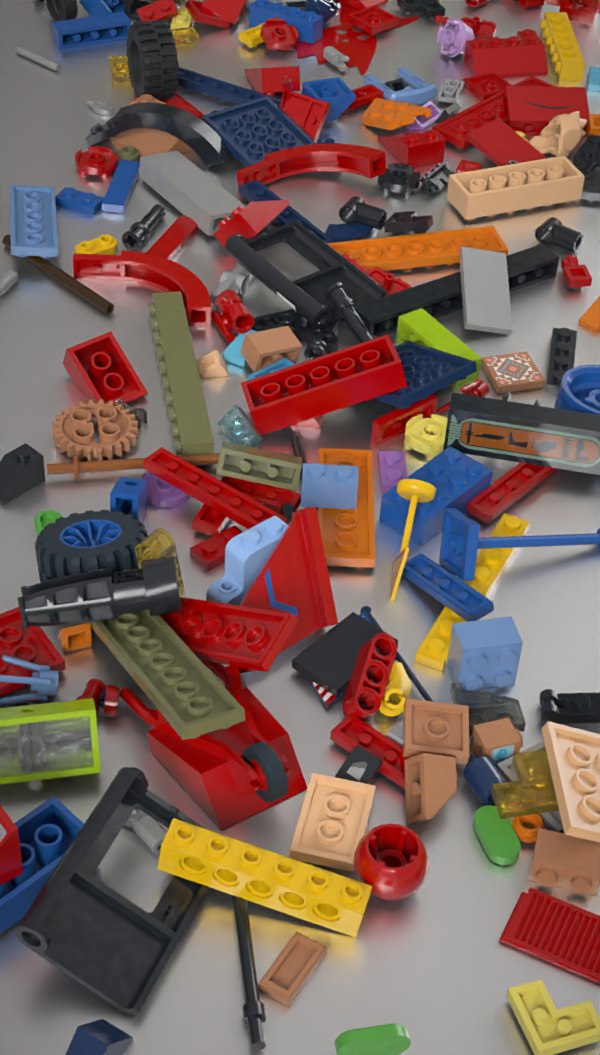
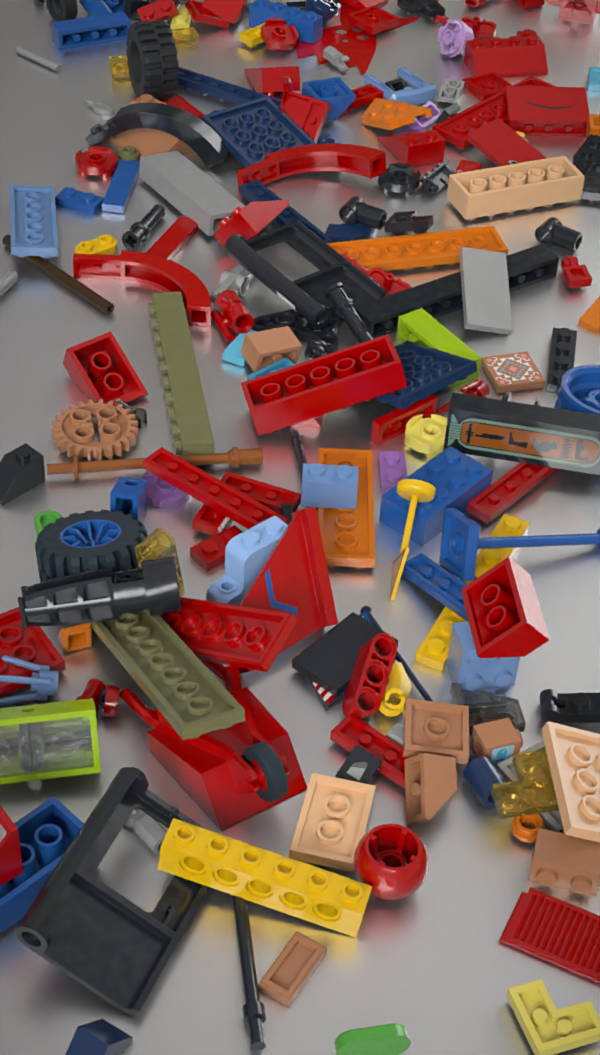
light nougat slope [196,350,229,378] -> none
olive brick [216,441,302,491] -> none
clear light blue plate [218,405,263,447] -> none
bright green tile [473,805,521,865] -> none
light nougat head [529,111,587,158] -> none
yellow brick [540,12,585,81] -> none
none -> red slope [461,557,550,658]

